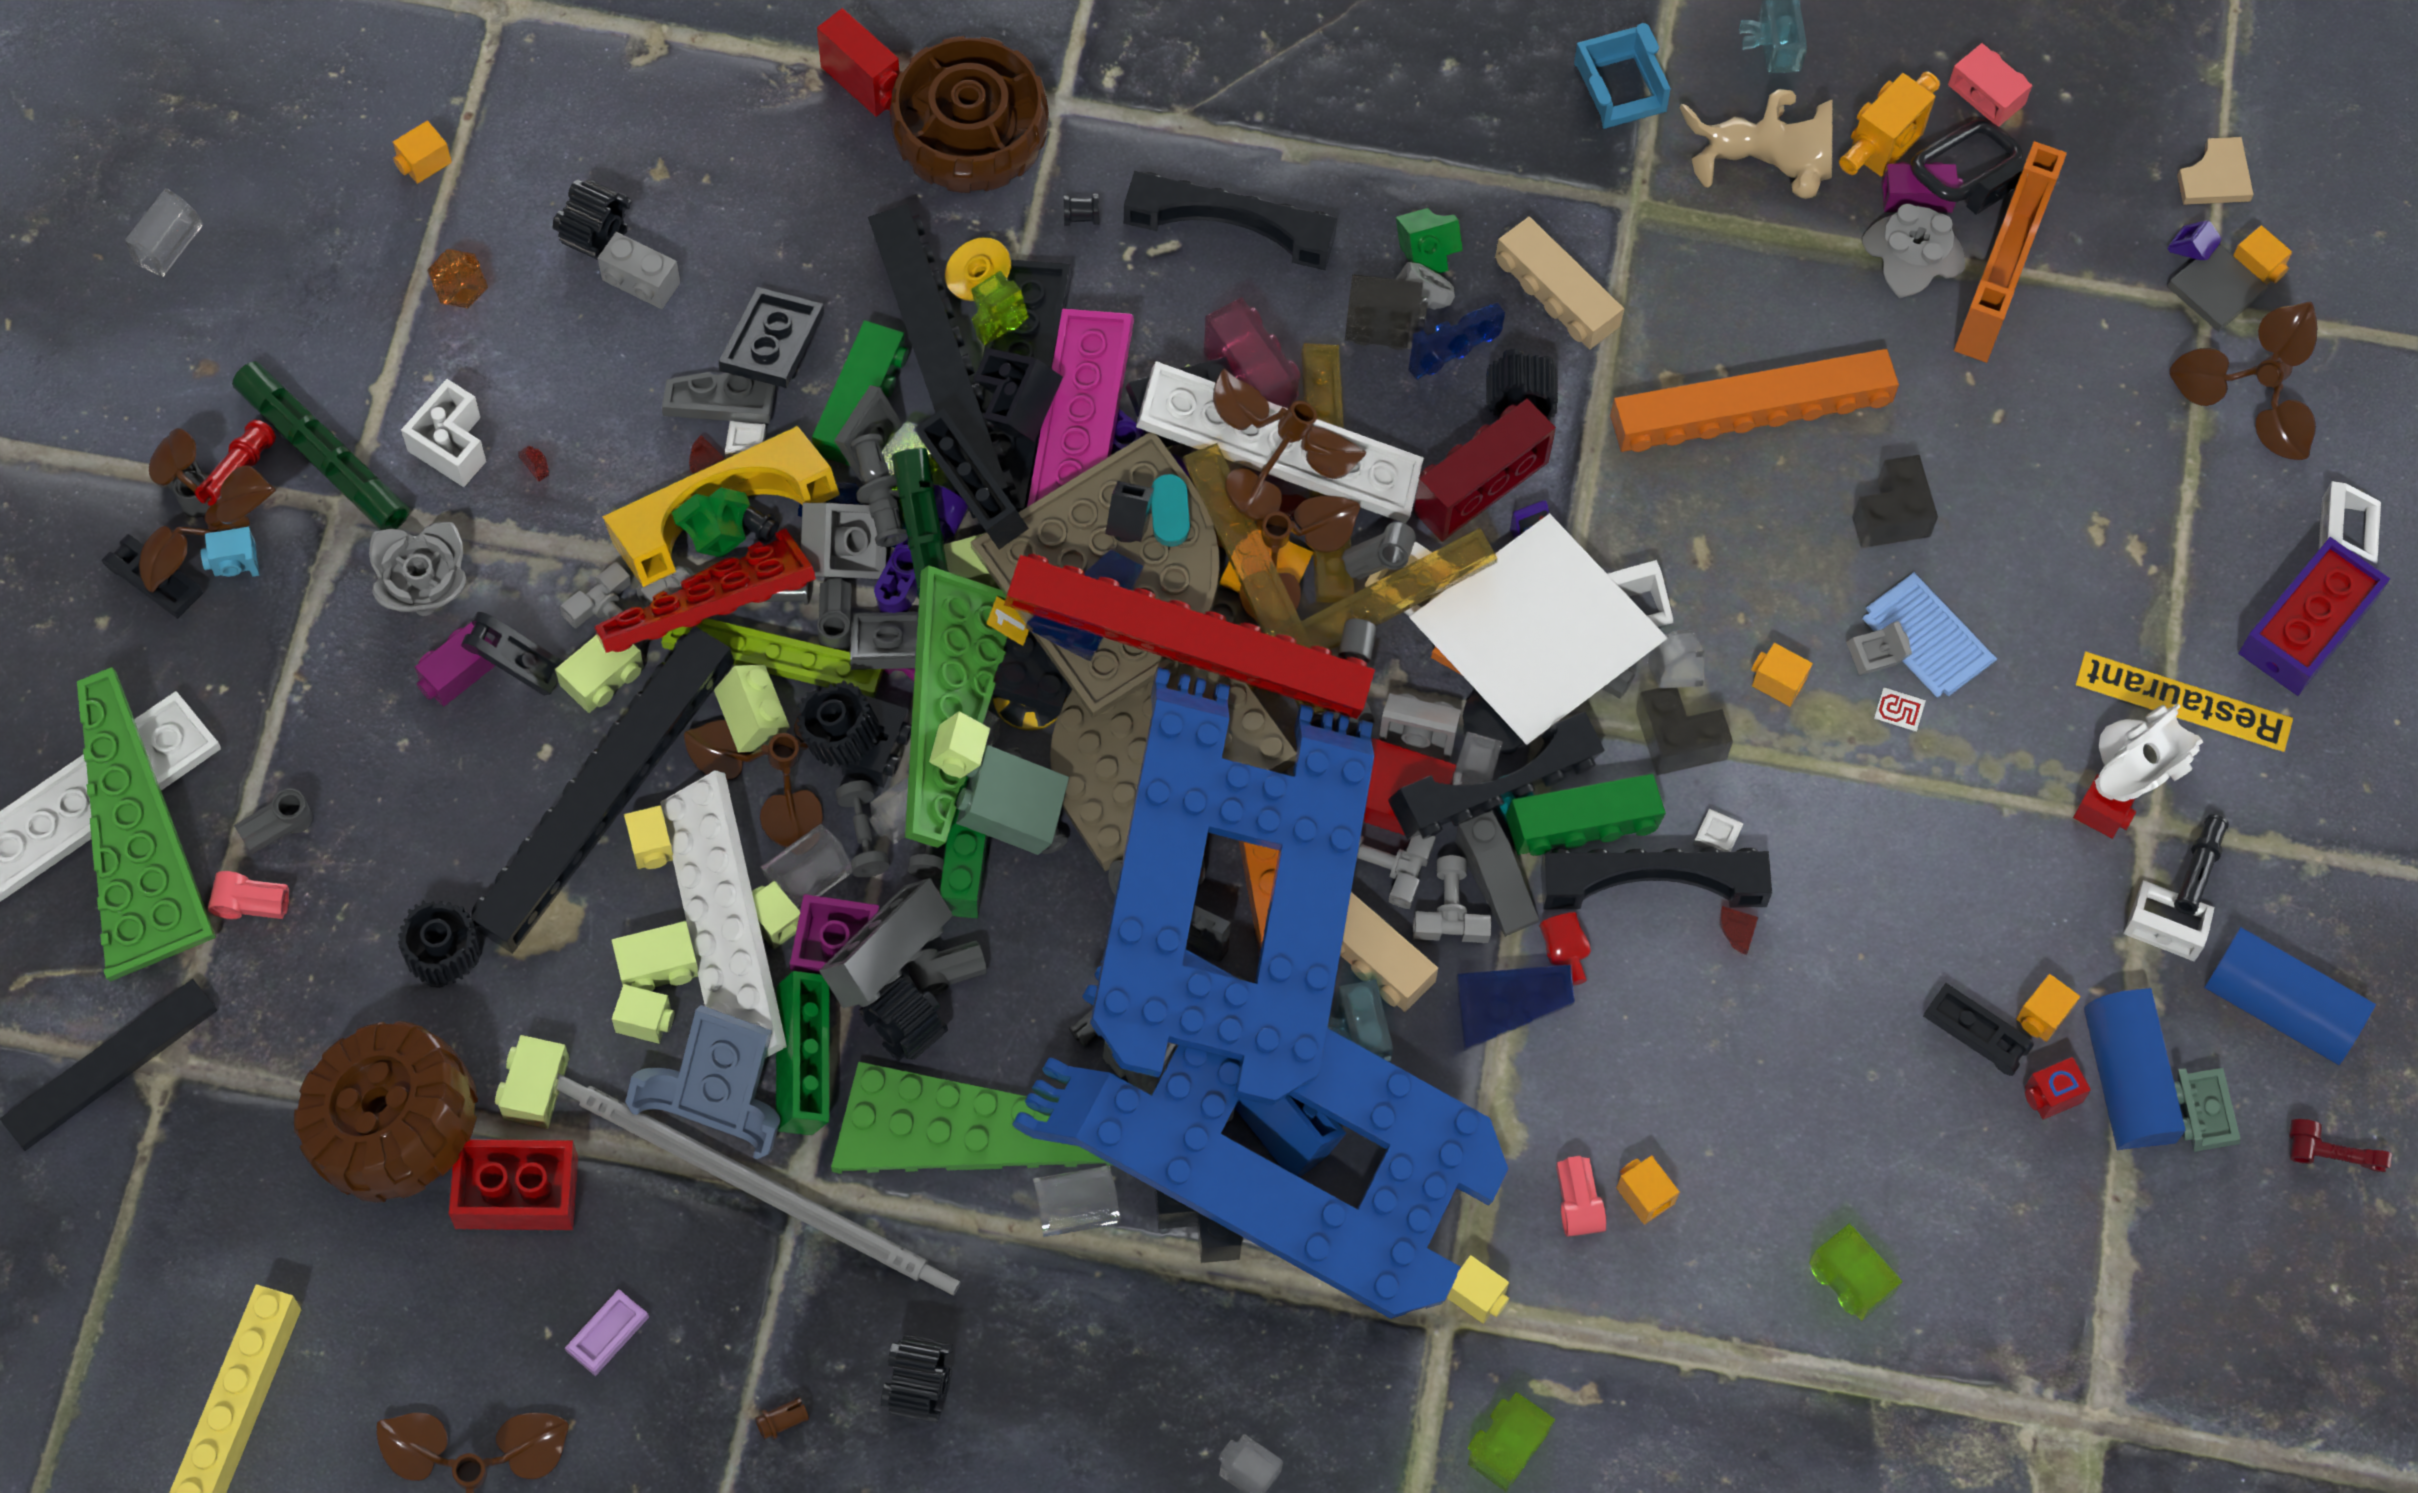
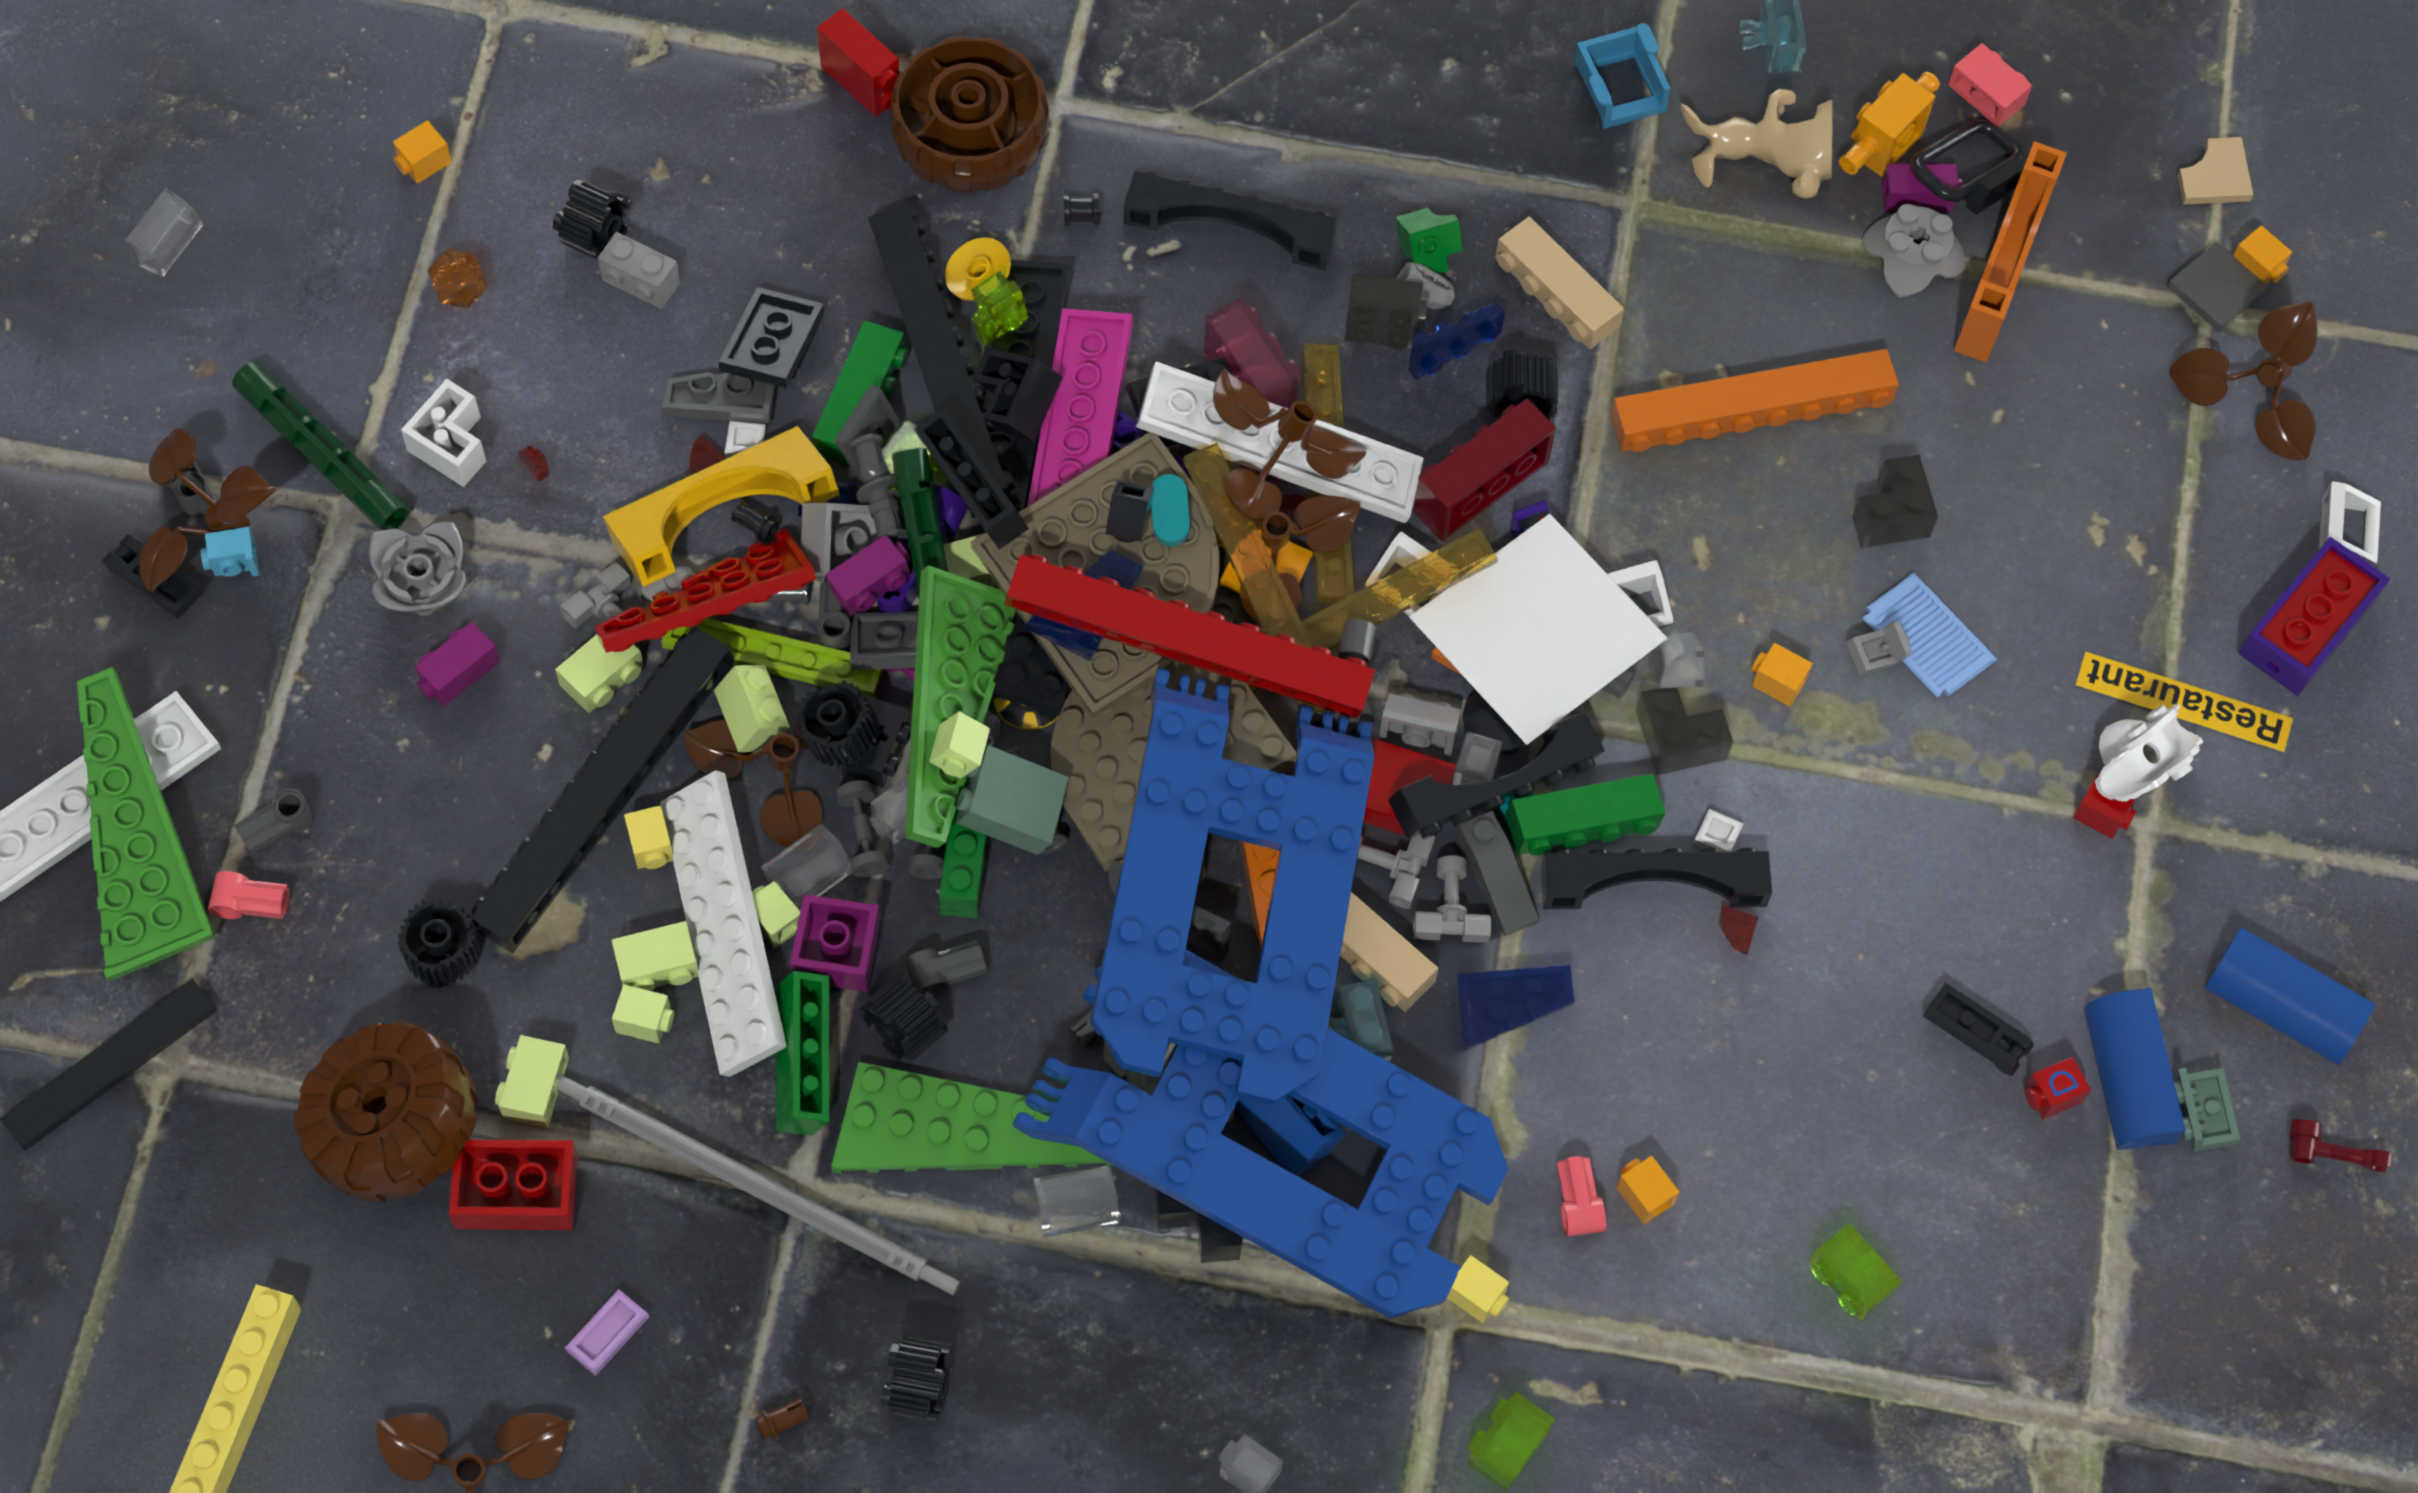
red pin [195,419,276,506] -> none
black plate [461,612,564,696] -> none
sand blue piece [625,1005,780,1159] -> none
green brick [672,487,750,558] -> none
dark grey brick [819,878,953,1008] -> none
yellow sticker [986,597,1030,646] -> none
dark grey piece [1342,522,1416,580] -> none
red piece [1539,912,1591,985] -> none
white sticker [1874,688,1926,732] -> none
light orange brick [2016,974,2081,1042] -> none
white tile [2123,880,2215,962] -> none
dark purple slope [2167,220,2222,260] -> none
black pin [2174,814,2229,915] -> none
none -> magenta brick [825,534,911,617]

